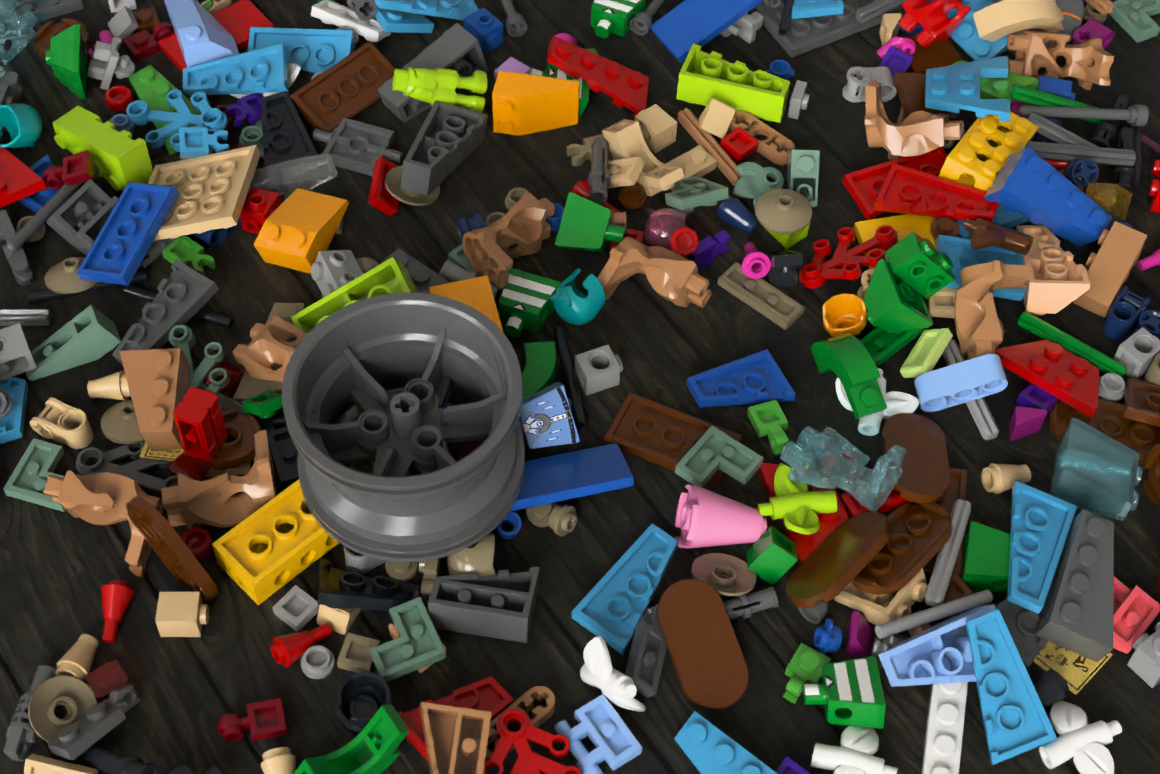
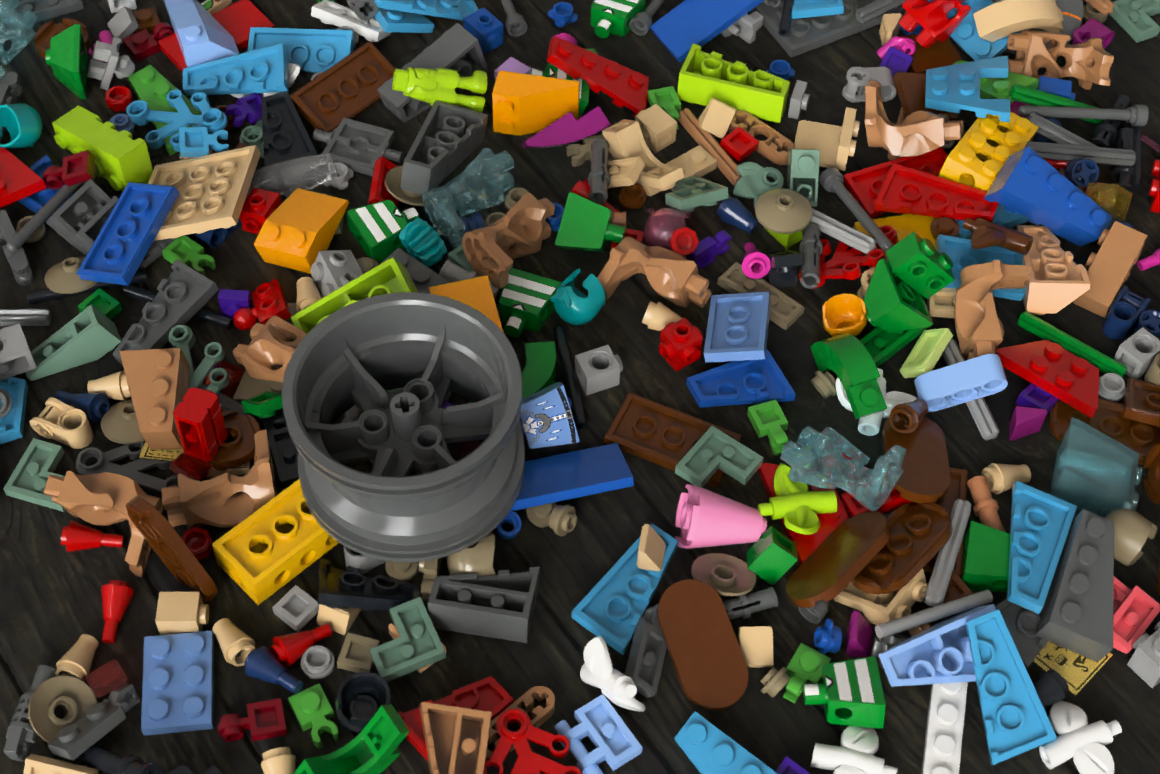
none -> dark blue cone [55,390,110,423]
none -> red cone [61,520,124,552]
none -> green plate [77,288,122,320]
none -> medium blue plate [141,631,214,736]
none -> tan cone [212,618,256,667]
none -> dark purple plate [218,289,253,318]
none -> red plate [233,279,292,331]
none -> dark blue cone [245,646,303,694]
none -> bright green plate [288,683,339,749]
none -> tan cone [296,277,322,313]
none -> light grey plate [322,162,354,190]
none -> green torso [347,200,419,264]
none -> teal gear [399,218,447,268]
none -> clear light blue hips [422,148,514,248]
none -> magenta slope [521,106,611,149]
none -> blue plate [548,2,578,27]
none -> tan slope [637,524,666,571]
none -> tan cone [642,301,683,331]
none -> bright green plate [647,86,681,130]
none -> red brick [659,318,703,372]
none -> medium blue plate [704,292,771,363]
none -> tan slope [737,626,774,668]
none -> dark tan plate [760,666,791,698]
none -> tan bracket [794,107,860,171]
none -> dark grey pin [799,224,823,289]
none -> light grey axle [810,208,876,254]
none -> dark tan plate [811,370,837,399]
none -> dark grey piece [819,167,893,252]
none -> reddish brown cone [889,399,928,433]
none -> nougat pin [967,476,1006,532]
none -> dark tan helmet [1105,508,1157,566]

